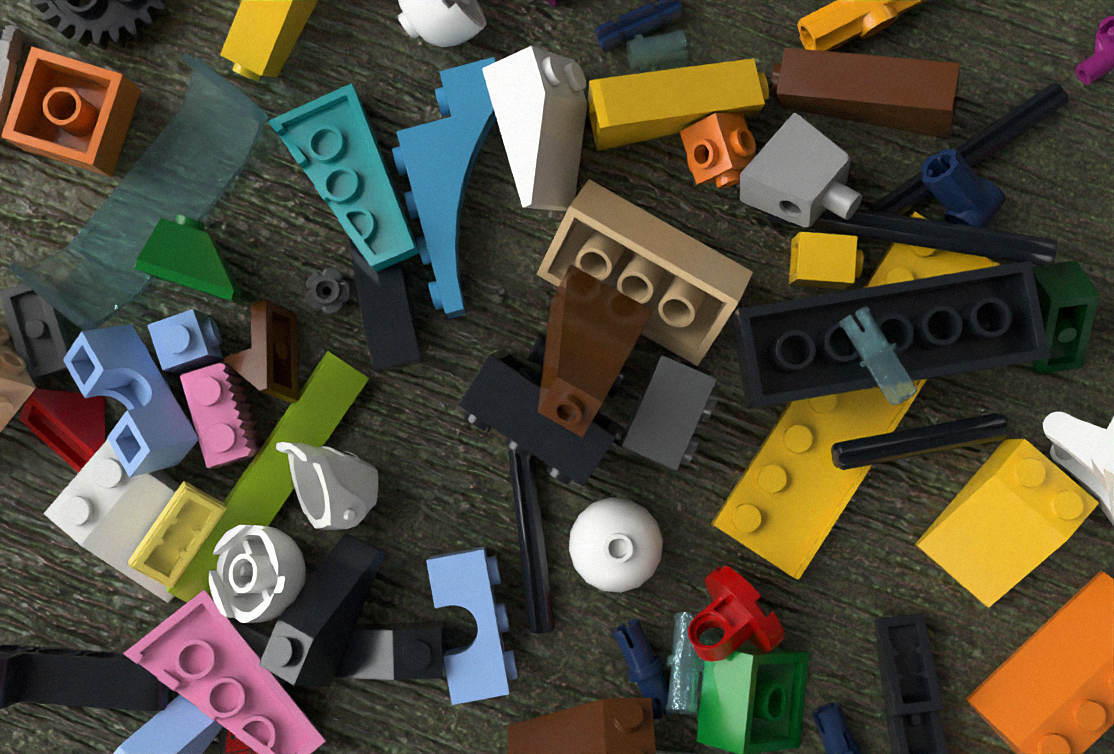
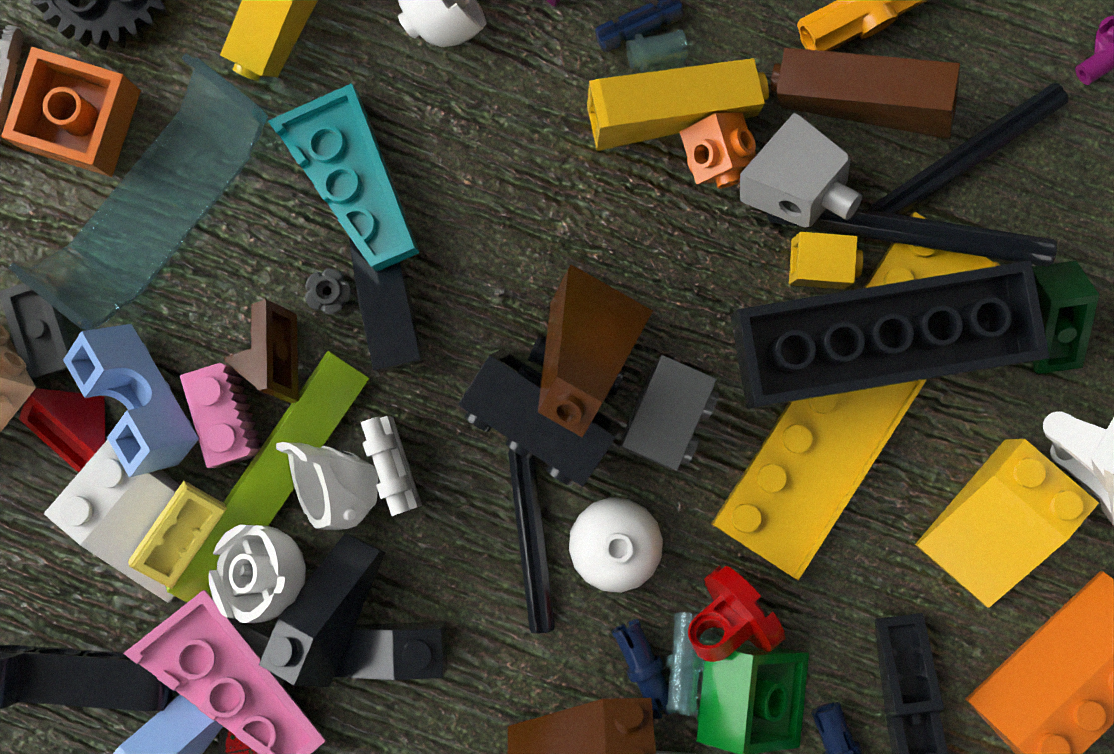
green slope [133,214,245,305] -> none
light blue brick [147,309,223,374] -> none
dark azure arch [392,57,497,319] -> none
light blue arch [426,546,518,705] -> none
white slope [482,46,587,211] -> none
tan slope [536,179,753,366] -> none
black axle [831,413,1009,470] -> none
clear light blue axle [839,306,917,405] -> none
dark blue piece [920,148,1006,228] -> none
none -> white plate [361,416,422,516]

